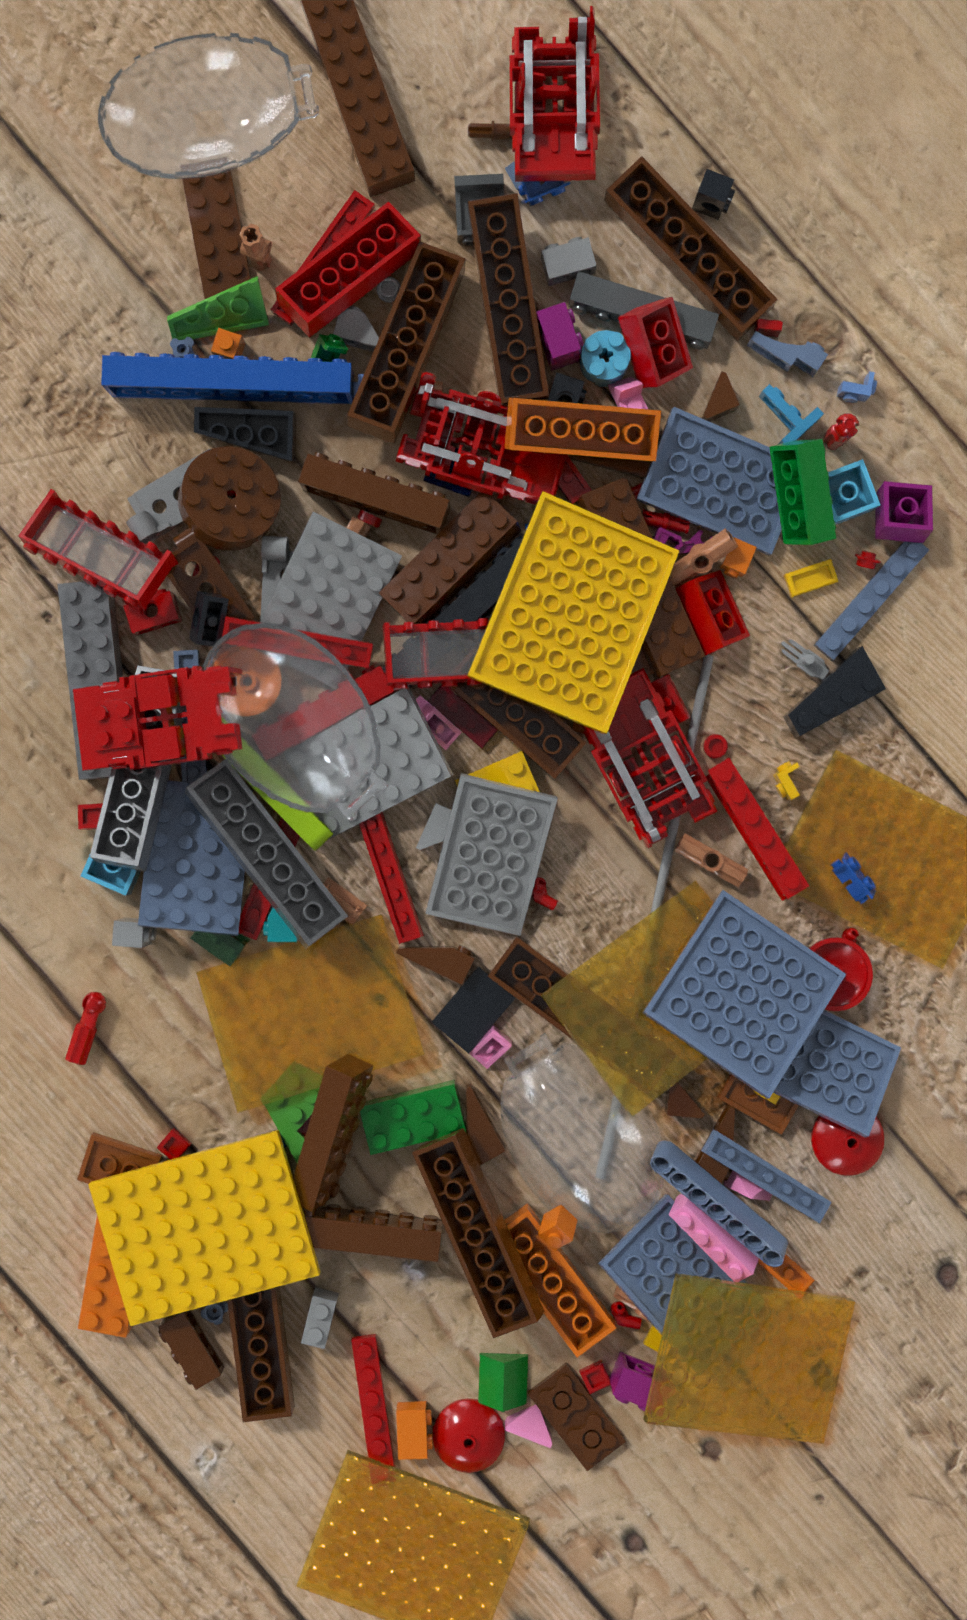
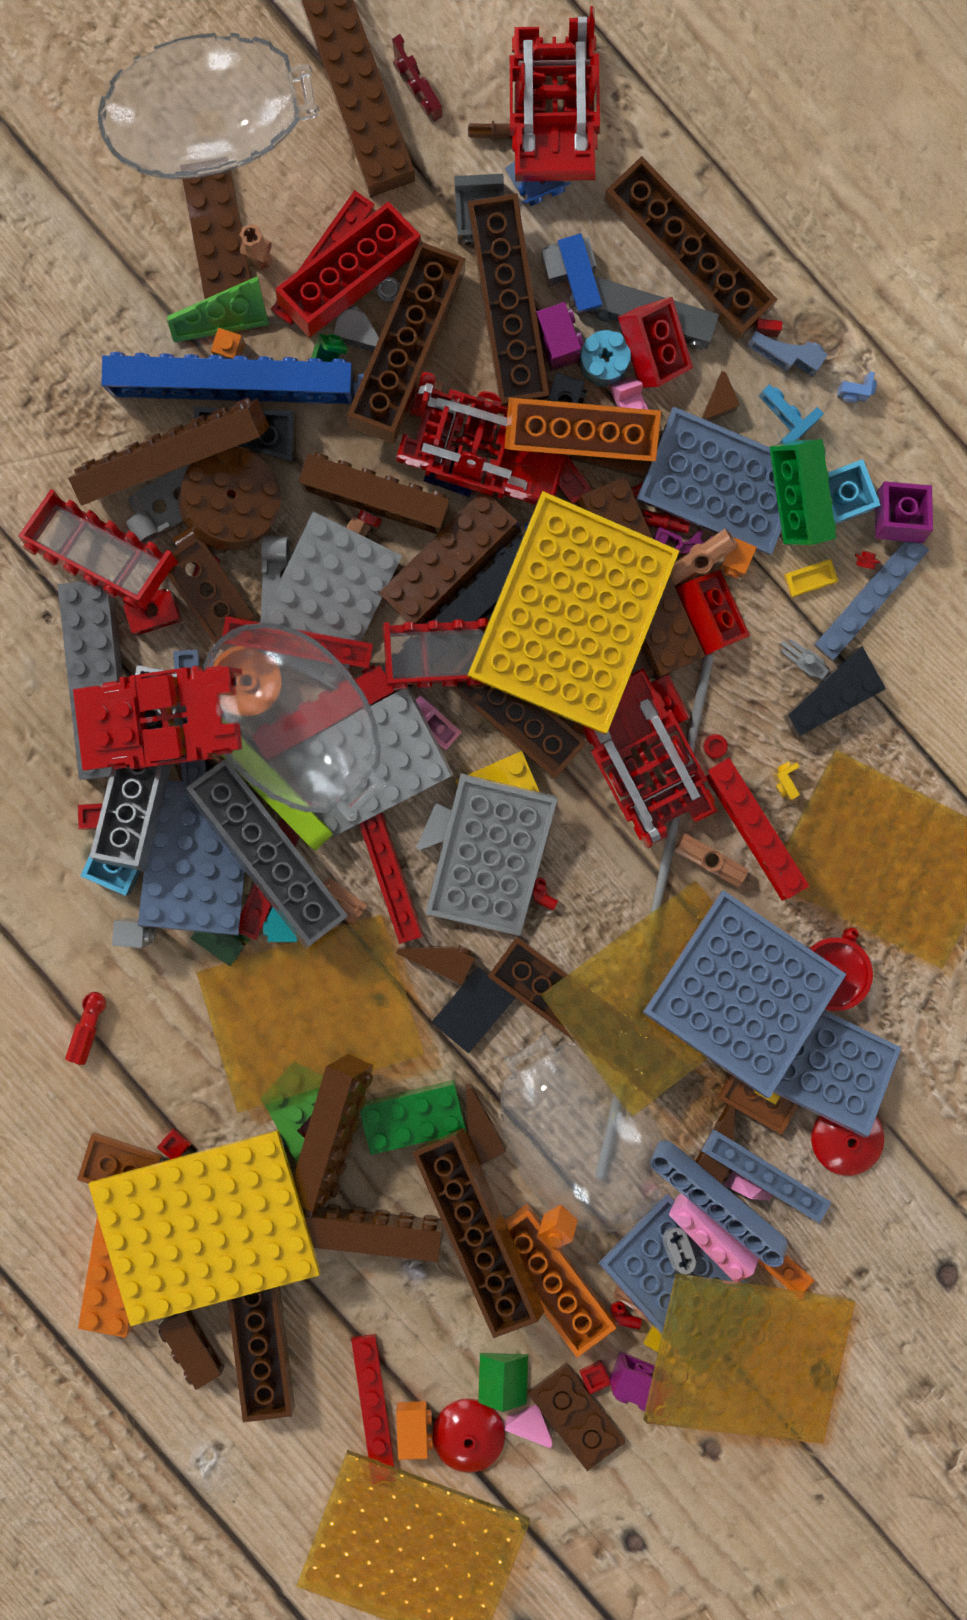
sand blue plate [170,337,195,358] -> none
black brick [189,591,229,648] -> none
sand blue plate [200,1302,228,1325] -> none
light grey brick [301,1287,339,1349] -> none
dark red tile [427,684,498,749] -> none
bright pink slope [469,1025,512,1069] -> none
reddish brown slope [665,1074,705,1118] -> none
black brick [692,169,736,220] -> none
red piece [823,413,859,451] -> none
blue hinge [831,852,876,904] -> none
none -> reddish brown brick [68,398,270,506]
none -> dark red wing [392,34,443,122]
none -> blue tile [557,233,602,313]
none -> light grey beam [663,1227,696,1275]

